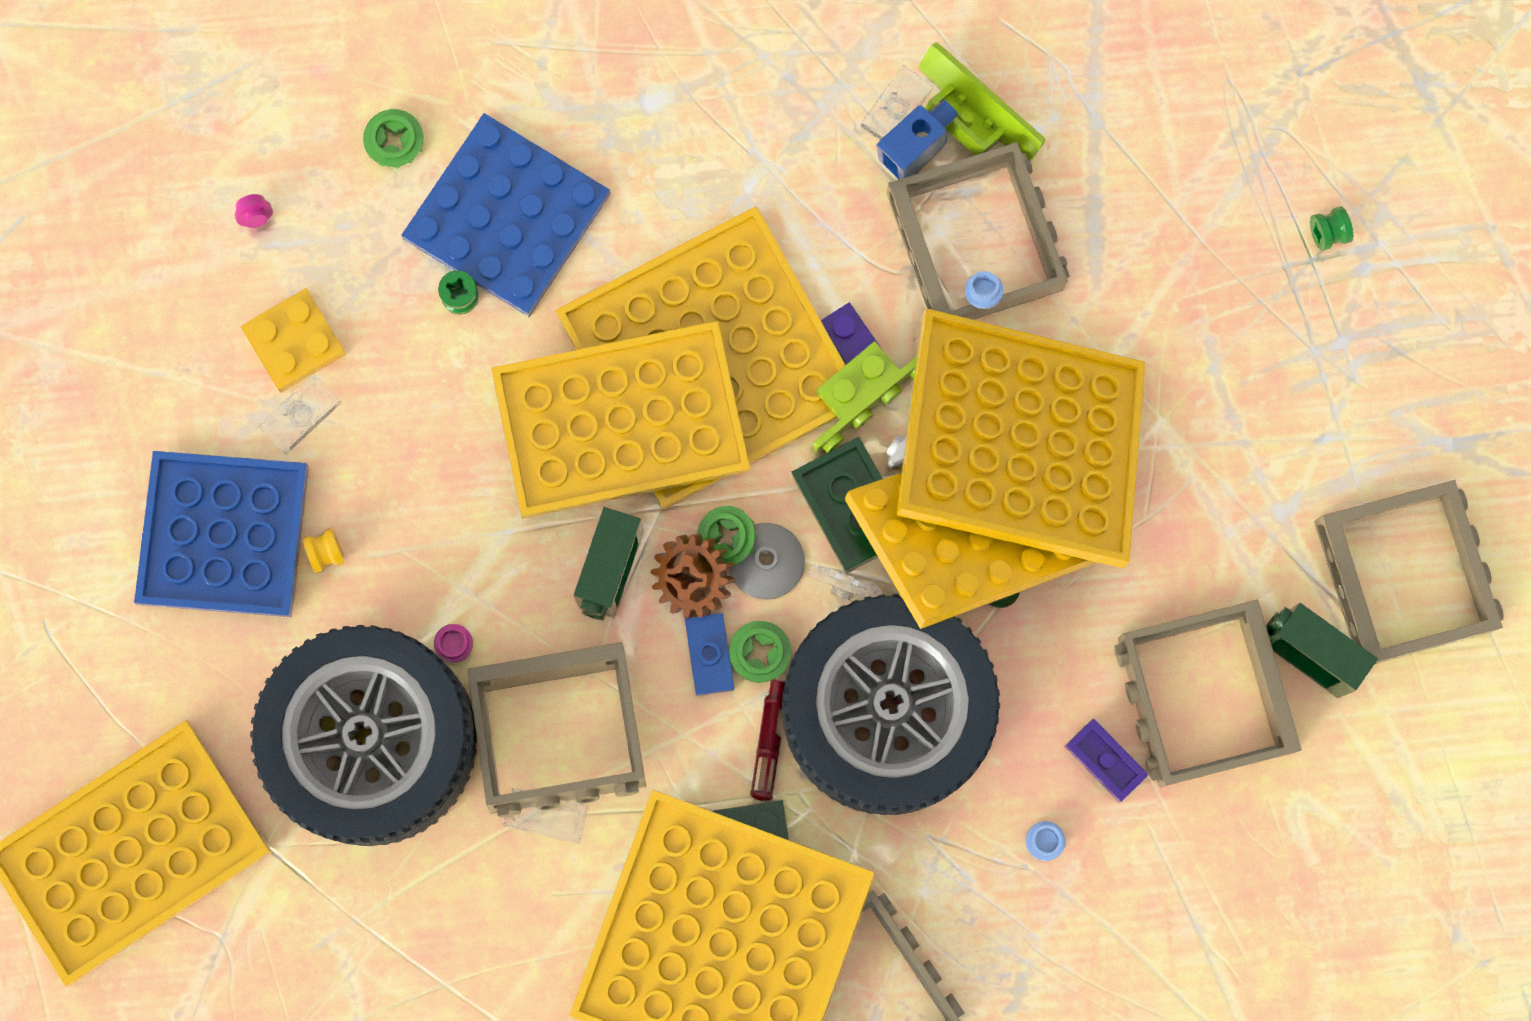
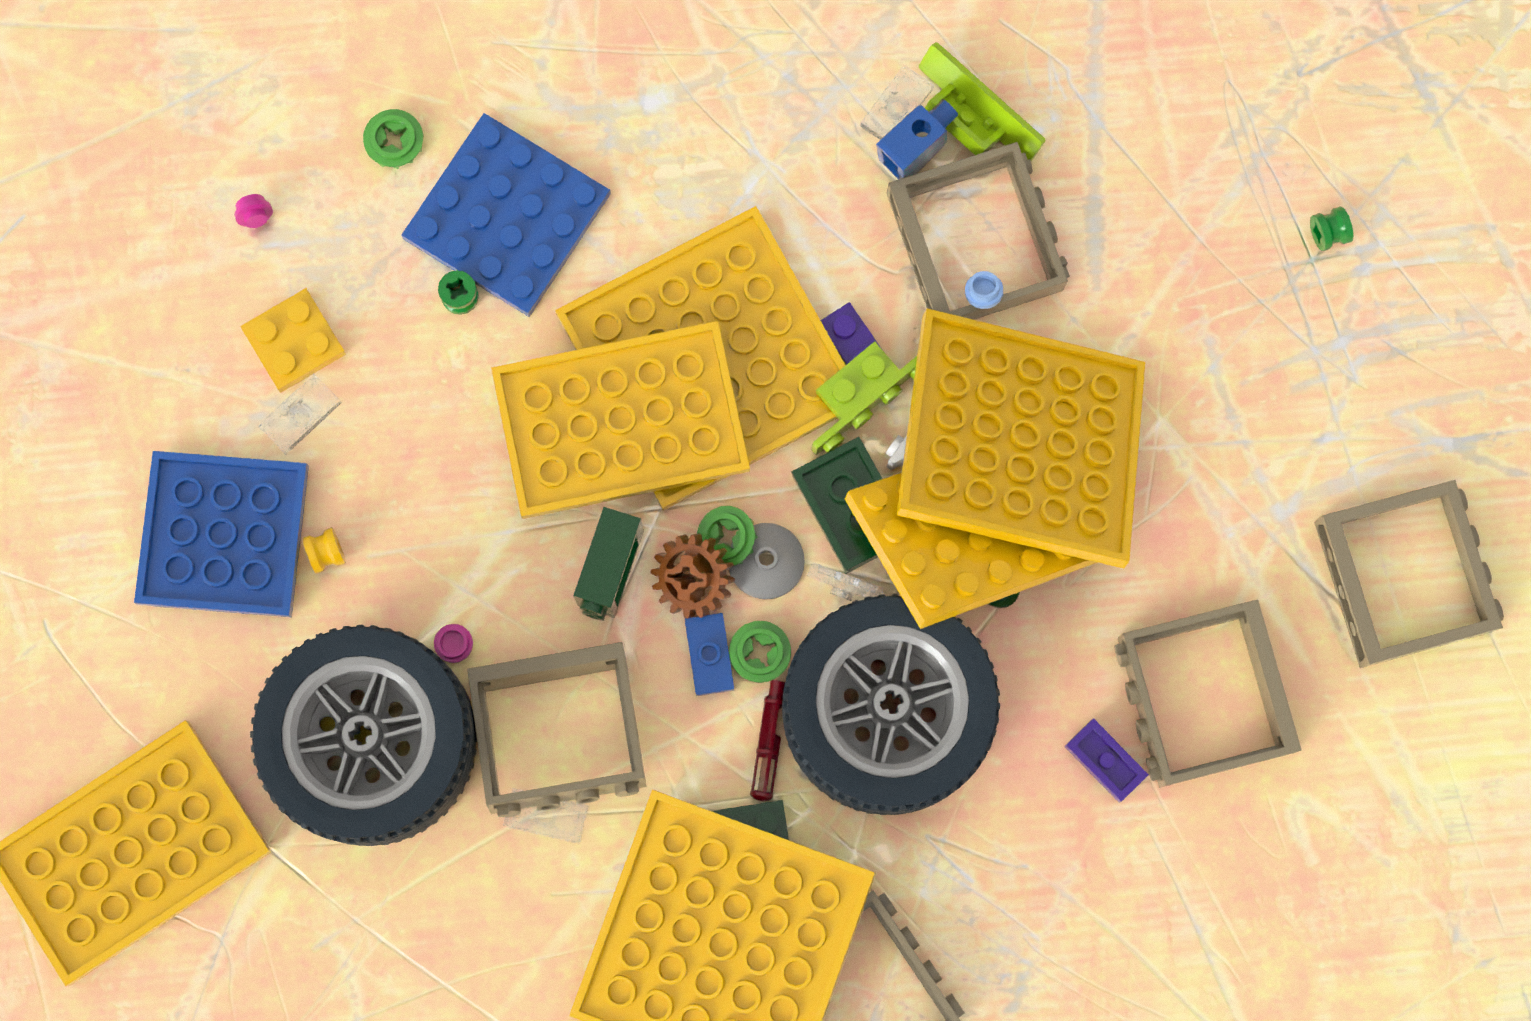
light blue plate [1026,821,1065,861] -> none
dark green window [1266,602,1378,698] -> none

